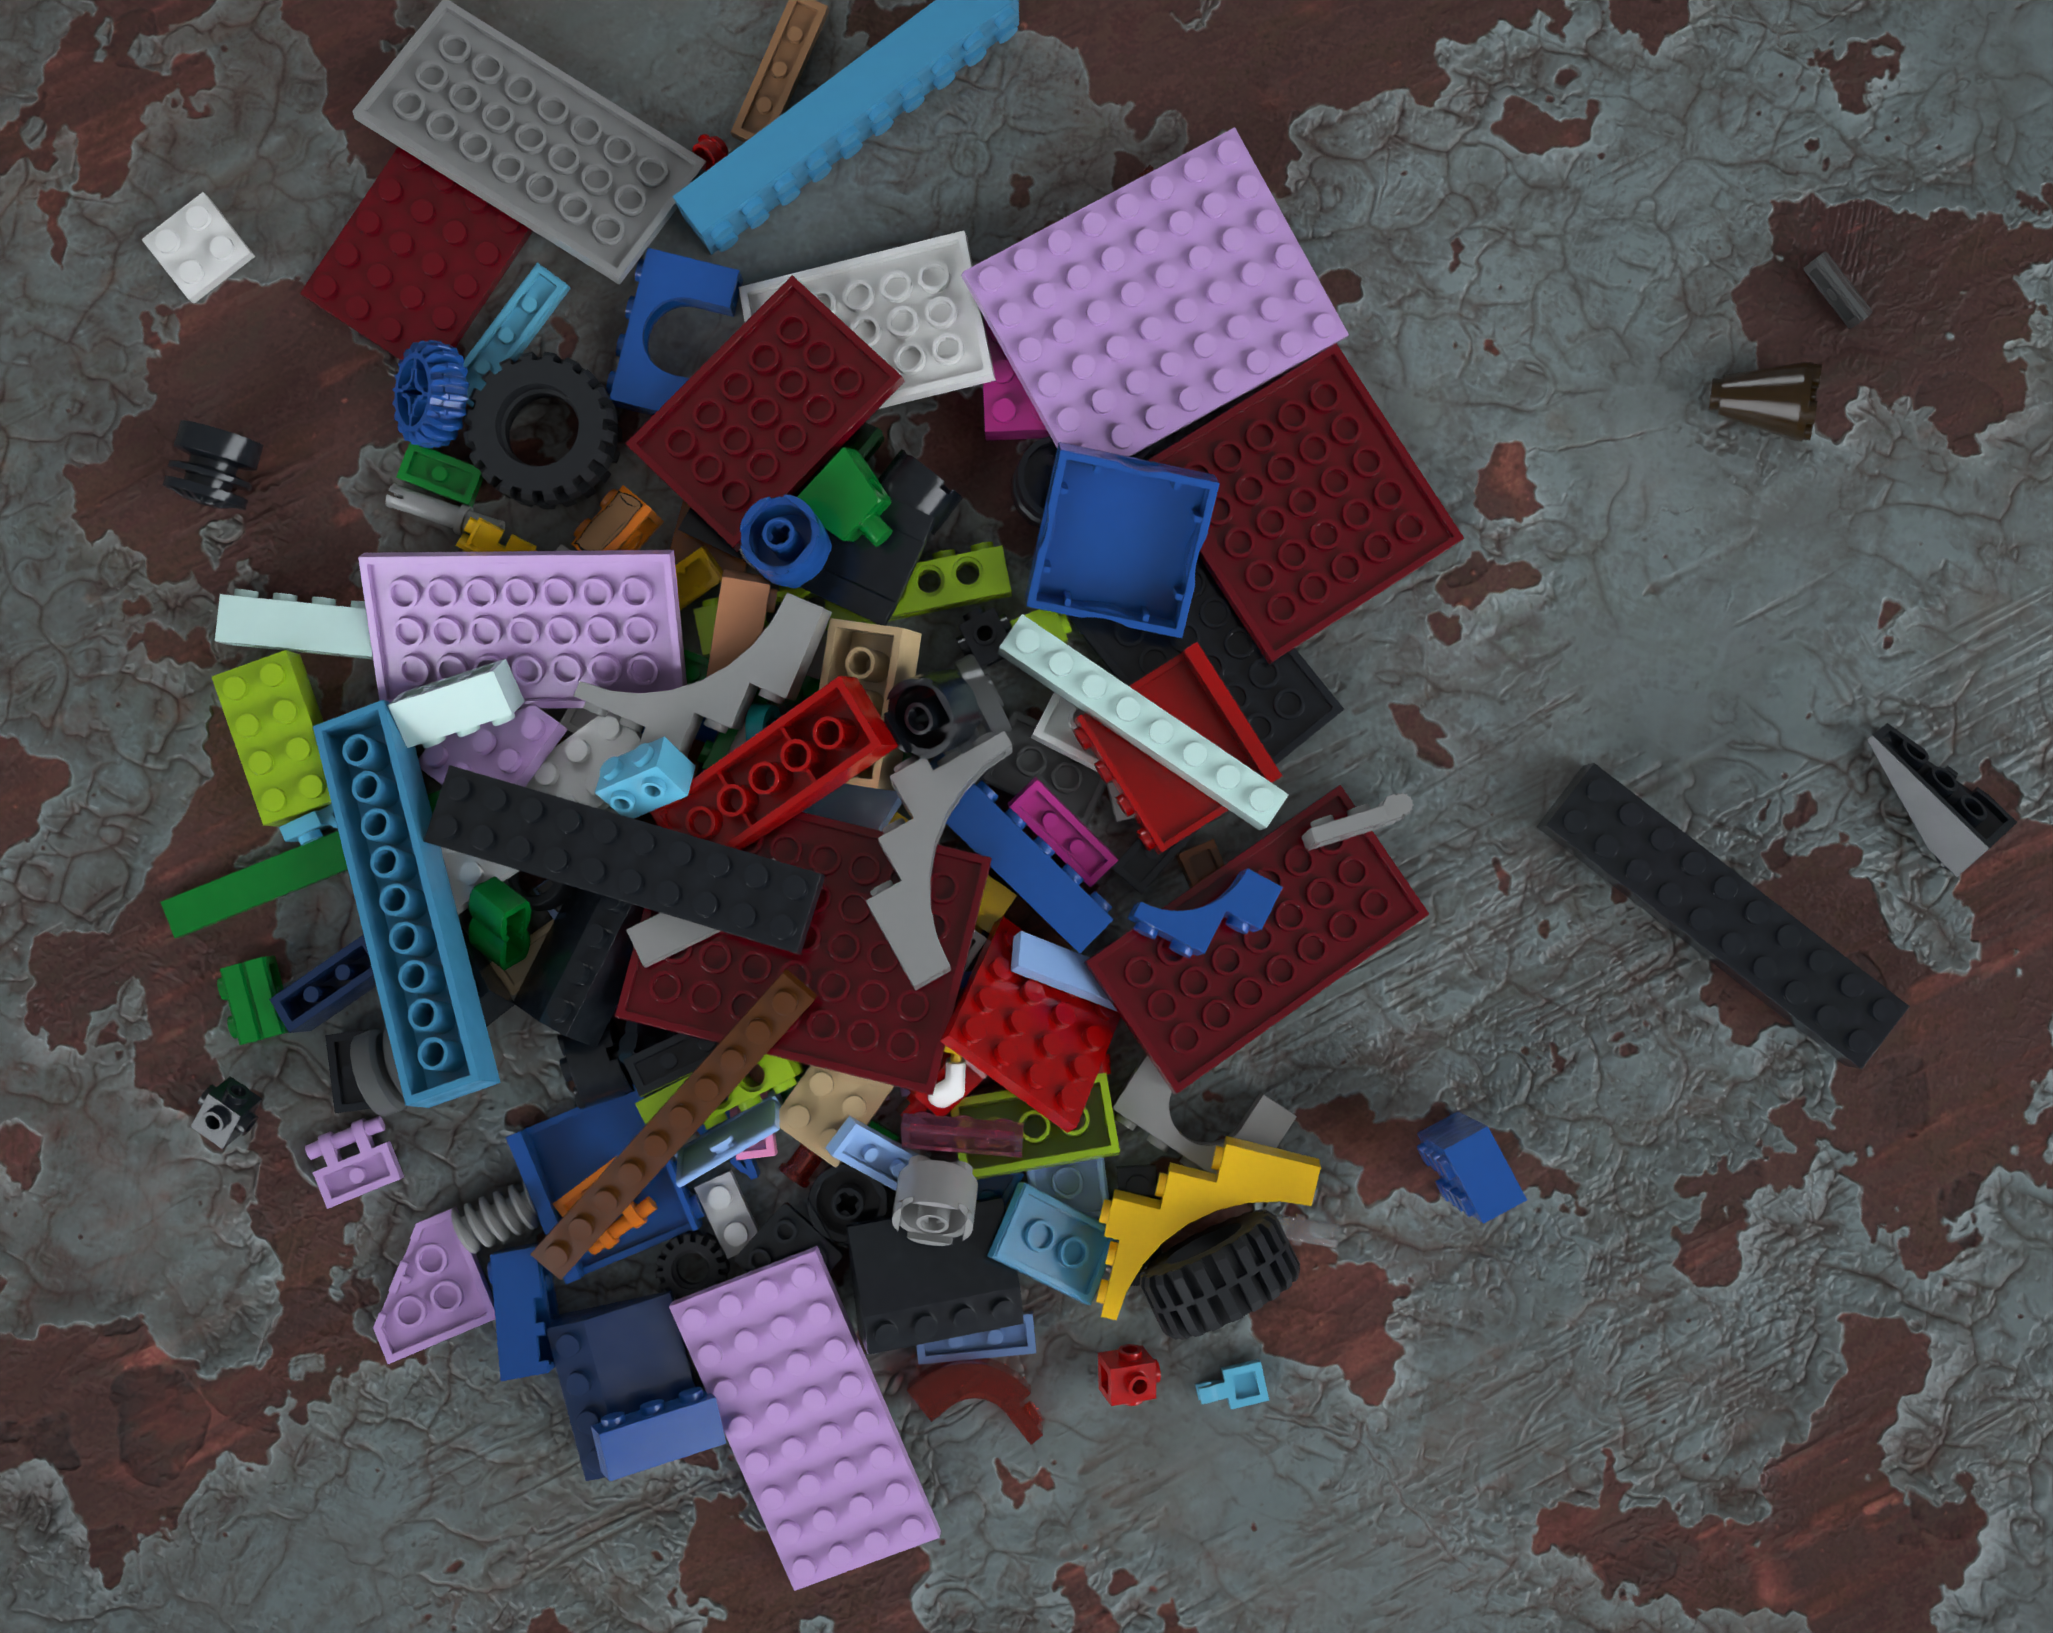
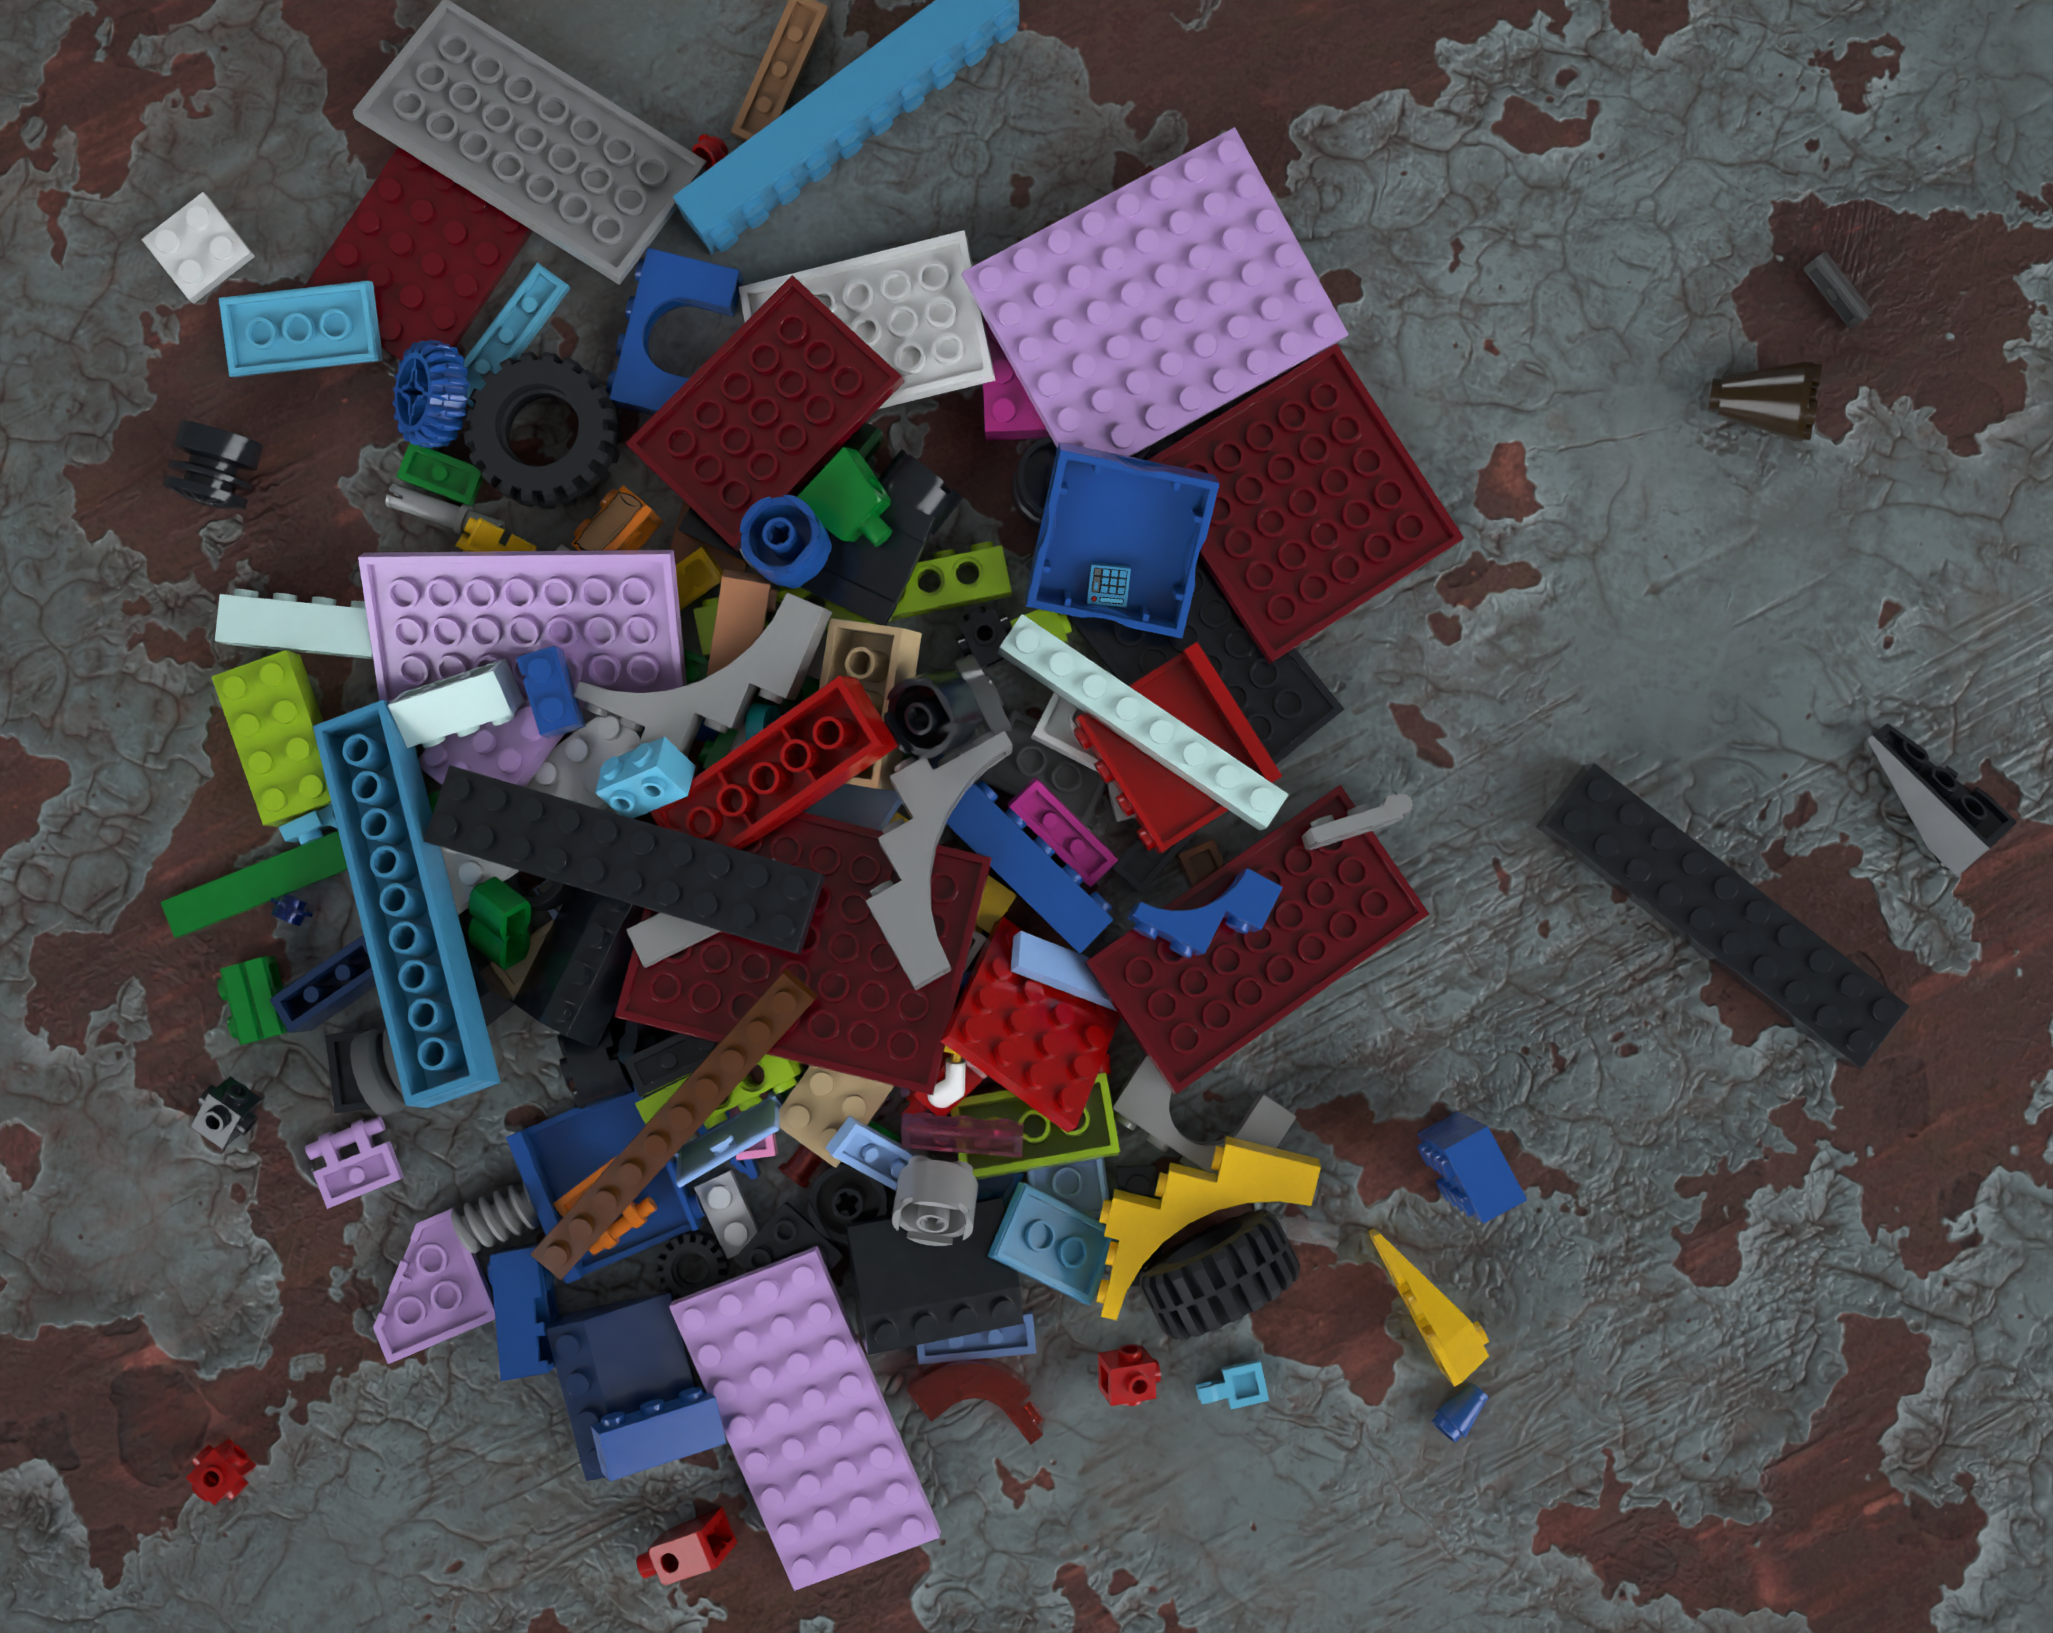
none -> red brick [186,1438,257,1505]
none -> medium azure tile [218,281,383,377]
none -> clear blue plate [270,894,314,926]
none -> blue brick [516,646,586,738]
none -> red torso [636,1506,738,1585]
none -> dark azure tile [1086,562,1131,607]
none -> yellow wedge [1367,1228,1489,1387]
none -> blue cone [1431,1382,1489,1443]

